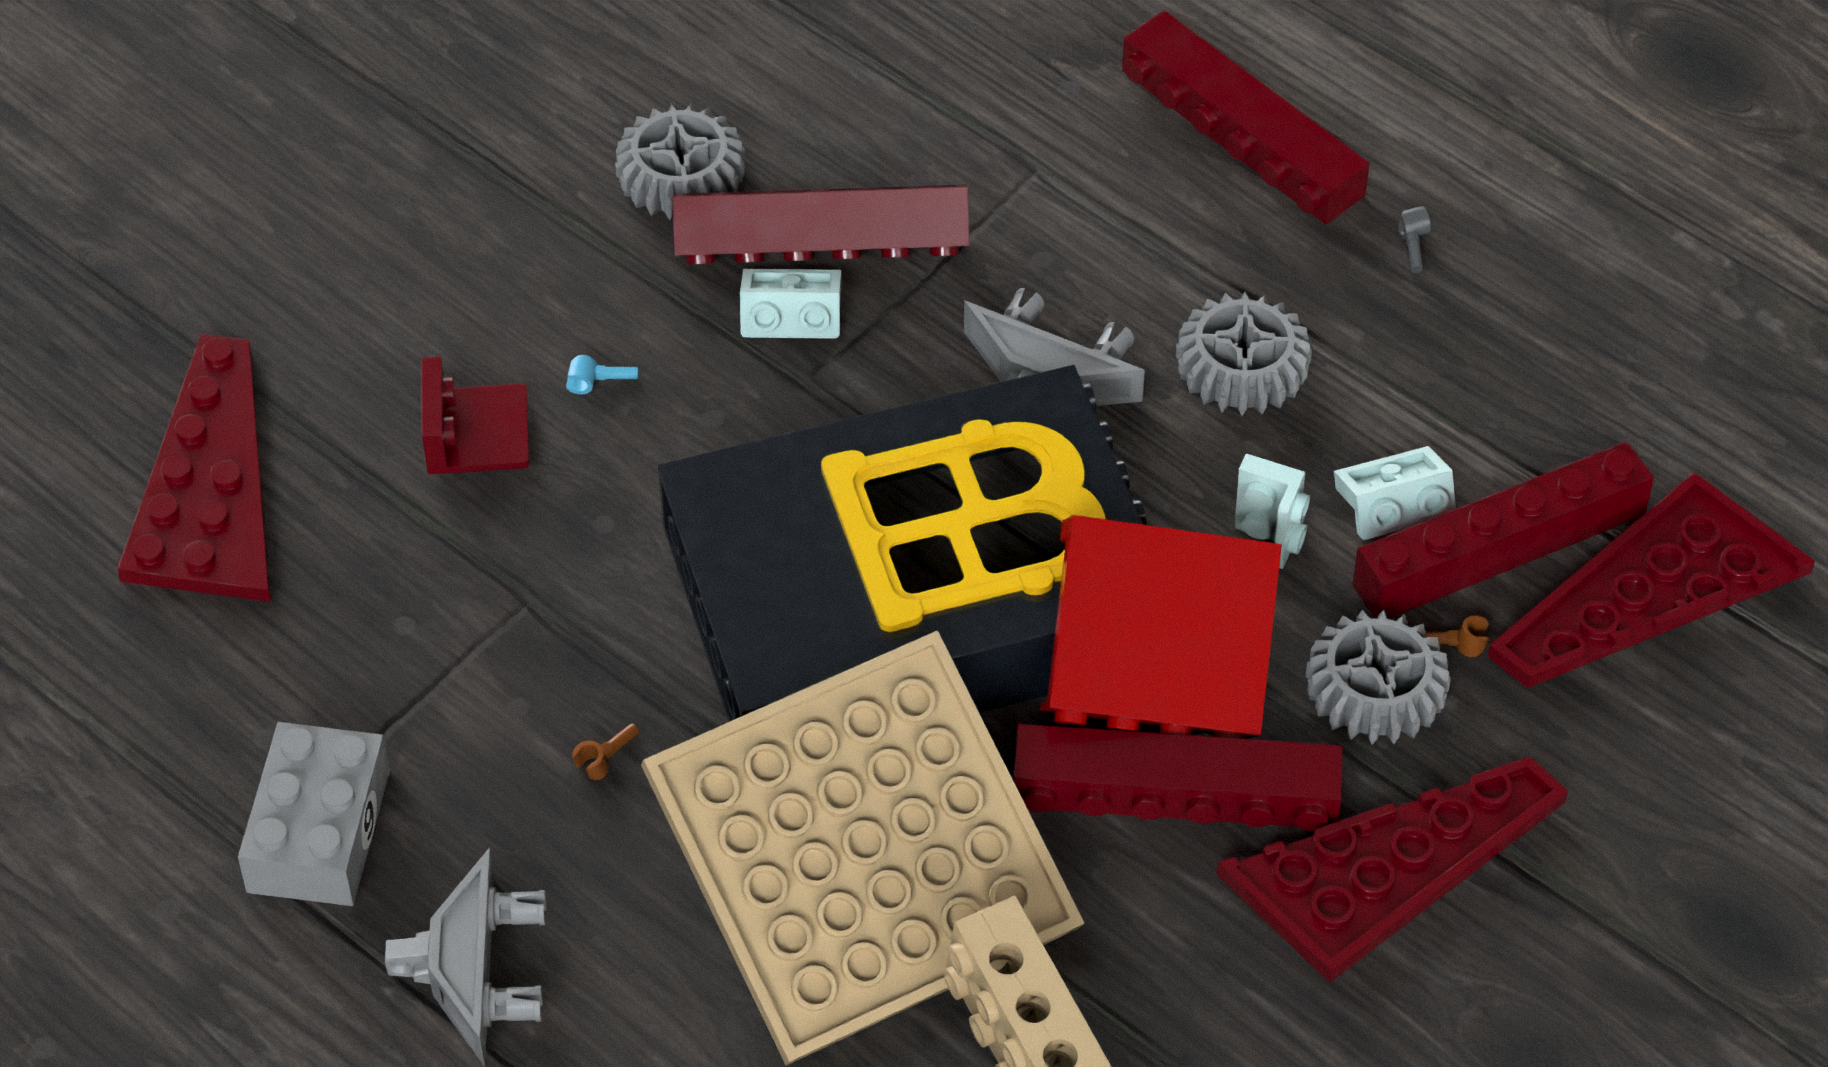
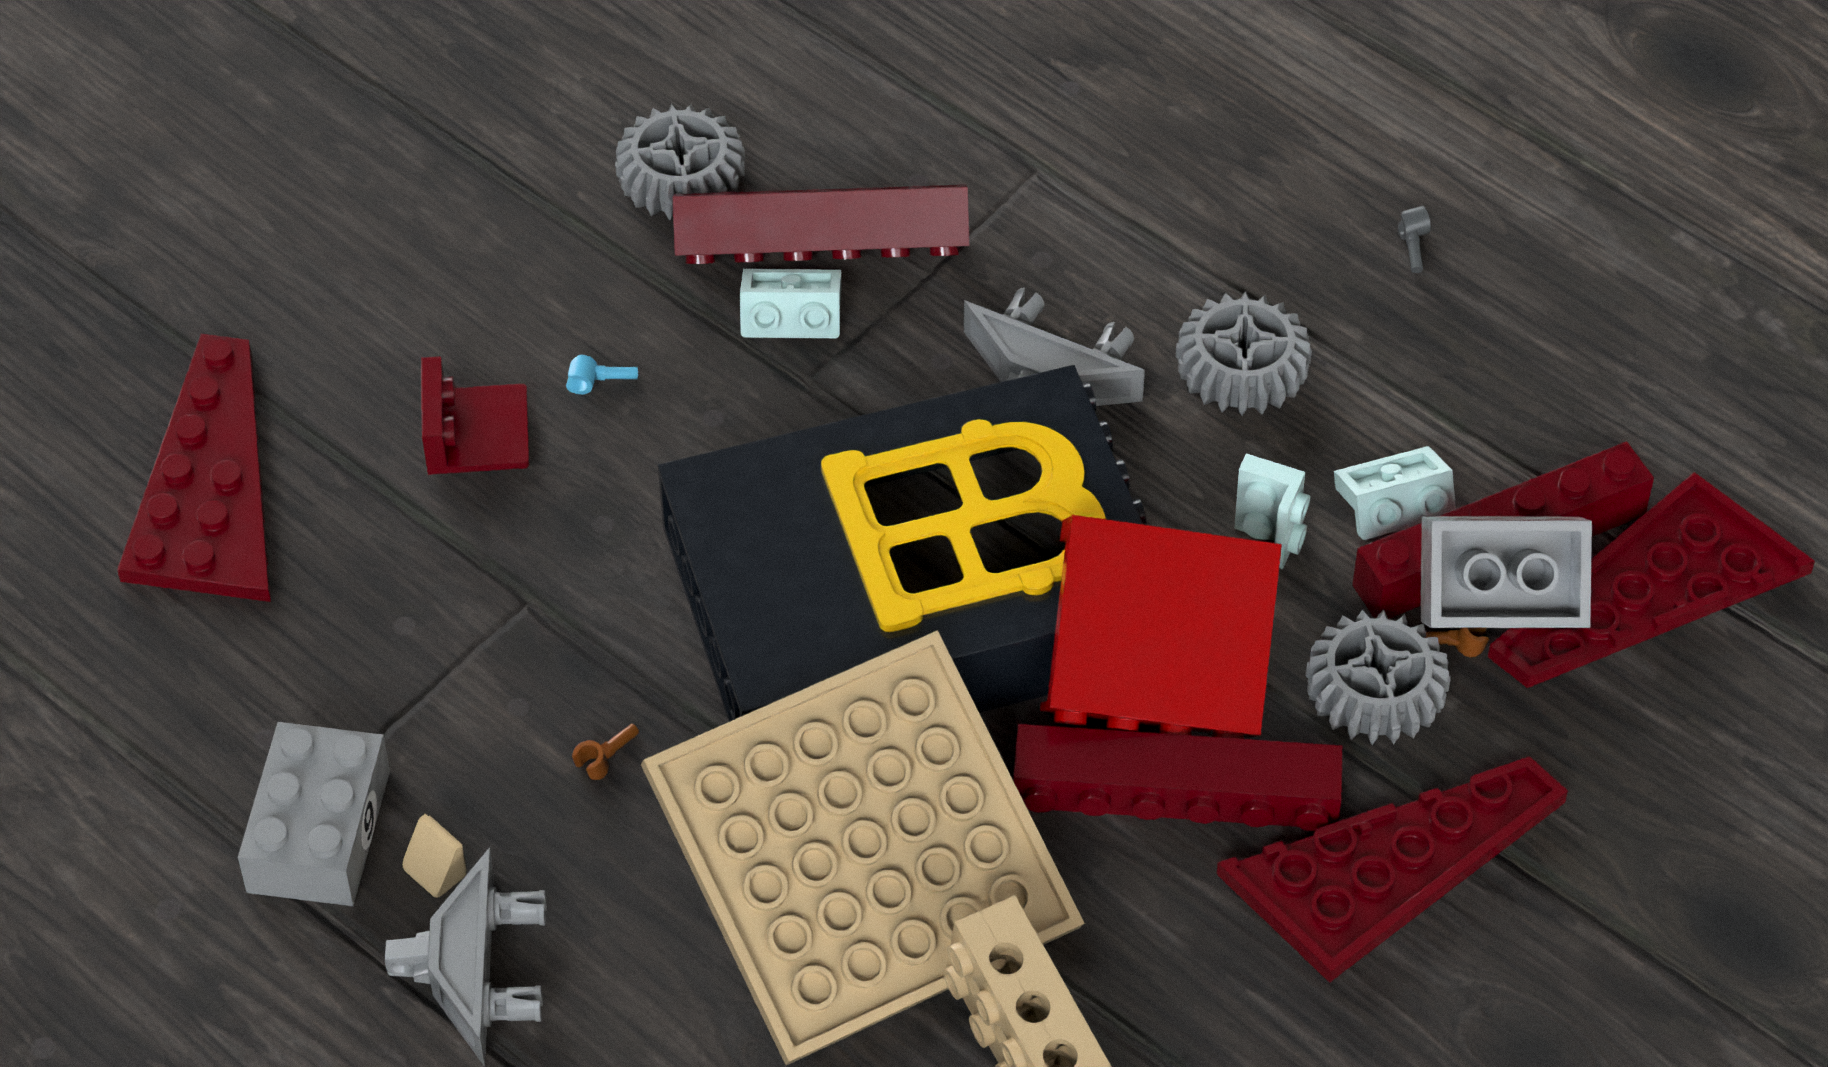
dark red brick [1122,10,1370,225] -> none
none -> tan slope [402,814,467,898]
none -> light grey brick [1420,516,1592,628]

